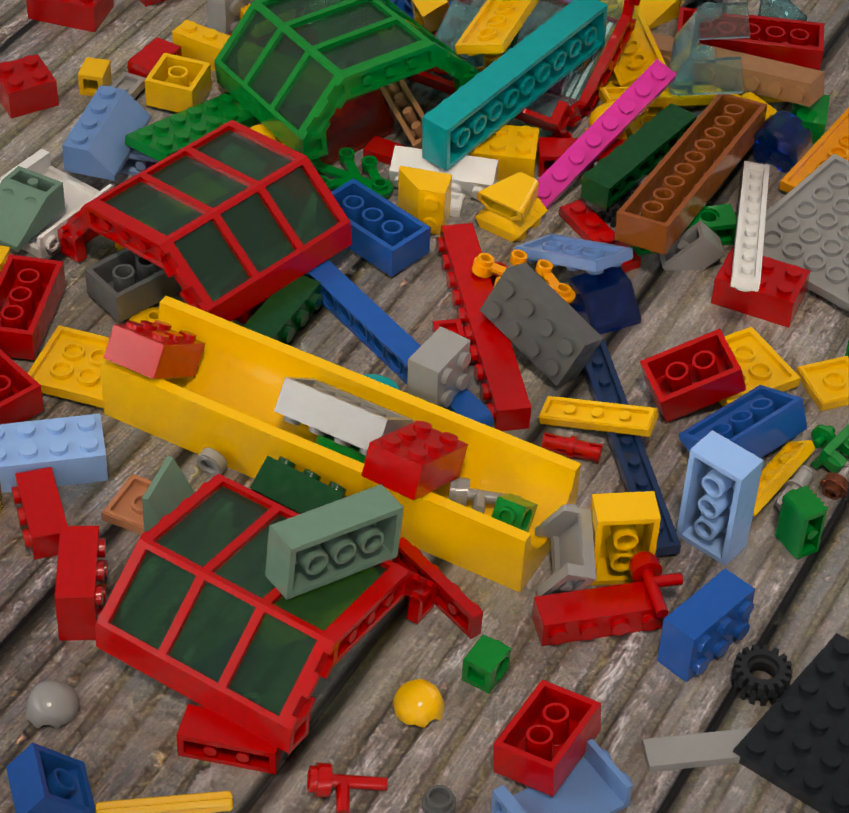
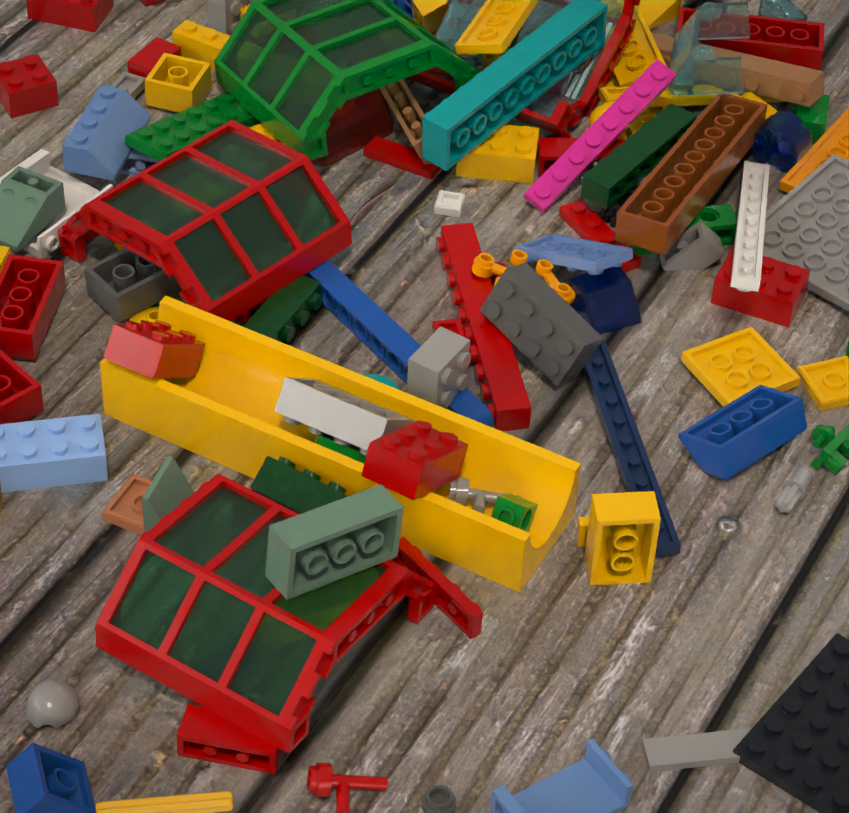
red brick [11,467,68,560] -> none
yellow plate [28,325,110,408] -> none
red brick [55,525,108,641] -> none
yellow brick [78,57,112,97] -> none
light grey tile [196,448,227,477] -> none
green plant [311,148,393,199] -> none
blue brick [315,178,431,277] -> none
white brick [389,145,498,200] -> none
yellow hair [392,679,445,728] -> none
yellow slope [397,166,452,235] -> none
green brick [461,634,511,694] -> none
yellow piece [475,172,548,242] -> none
red brick [493,680,601,797] -> none
red brick [532,581,667,646] -> none
light grey panel [535,504,596,596] -> none
yellow tile [538,396,659,437] -> none
red pin [541,432,603,463] -> none
red piece [629,551,683,618] -> none
red brick [640,329,746,423] -> none
blue brick [657,568,755,682] -> none
light blue brick [676,430,764,566] -> none
black tyre [731,644,793,706] -> none
yellow tile [753,440,816,516] -> none
green brick [775,486,828,560] -> none
copper plate [820,473,849,500] -> none

